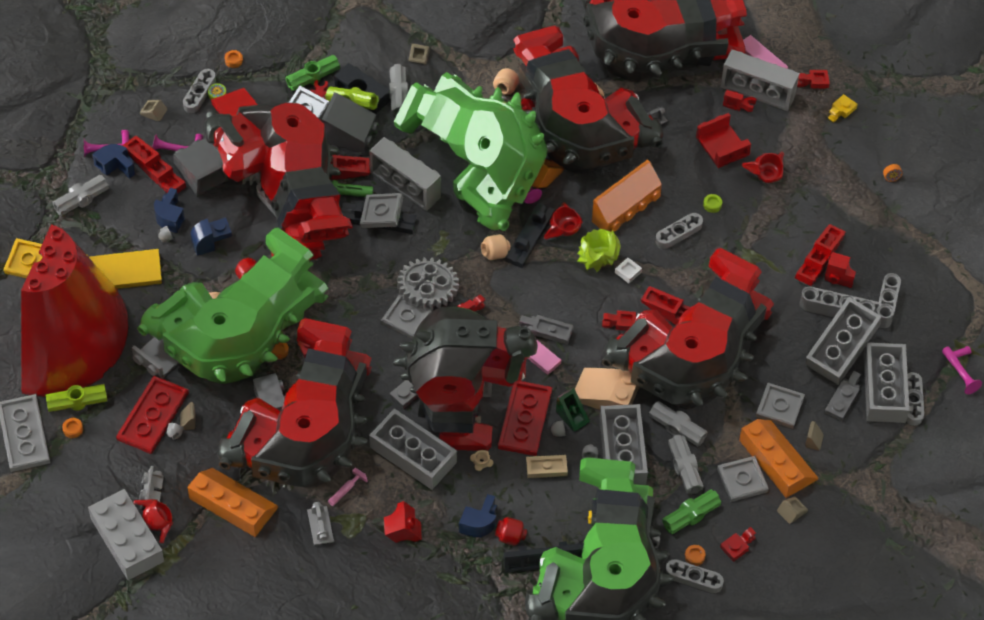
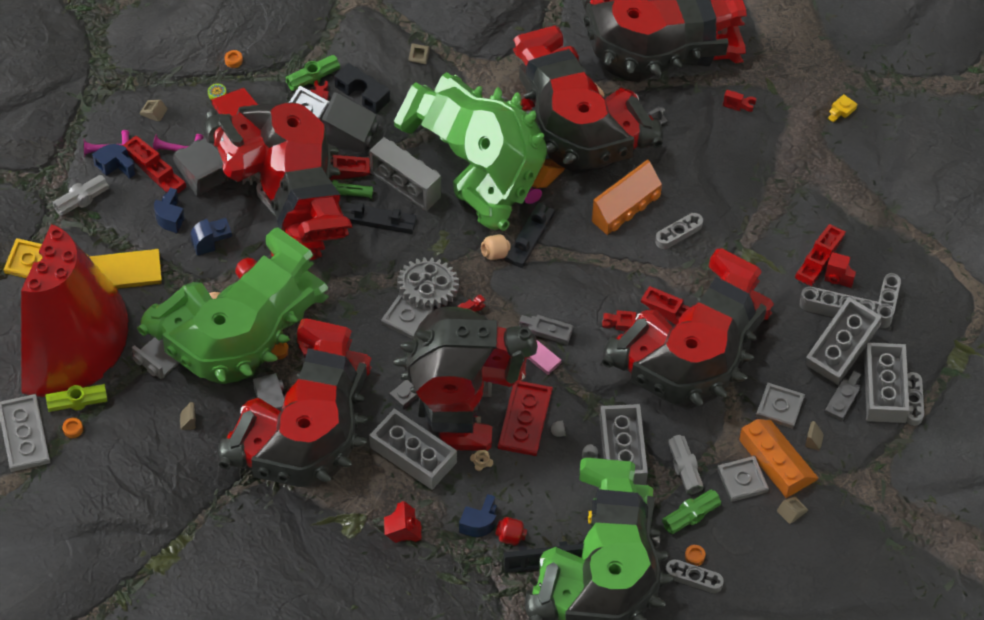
light grey brick [88,489,164,580] -> none
red tile [116,376,189,454] -> none
red piece [134,499,173,543] -> none
light grey hinge [139,466,164,510] -> none
light grey hinge [158,226,174,242] -> none
light grey hinge [167,423,184,439] -> none
light grey beam [183,69,216,113] -> none
orange slope [187,468,278,537] -> none
light grey hinge [307,502,334,545] -> none
lime piece [325,87,379,110] -> none
bright pink piece [328,468,368,506] -> none
light grey tile [360,193,404,228] -> none
light grey piece [389,64,408,116] -> none
light nougat head [493,68,519,95] -> none
tan plate [526,455,568,478] -> none
red piece [544,202,583,239] -> none
dark green slope [556,388,590,432] -> none
light nougat slope [575,368,639,410] -> none
lime hair [577,229,621,272] -> none
white plate [615,258,642,283] -> none
light grey piece [649,401,708,447] -> none
red panel [696,113,751,168] -> none
lime tile [703,194,722,213] -> none
red plate [720,527,756,562] -> none
light grey brick [721,49,800,111] -> none
red piece [742,151,784,183] -> none
bright pink tile [743,35,788,69] -> none
red plate [797,70,830,88] -> none
orange tile [883,164,903,182] -> none
dark pink piece [942,346,982,395] -> none

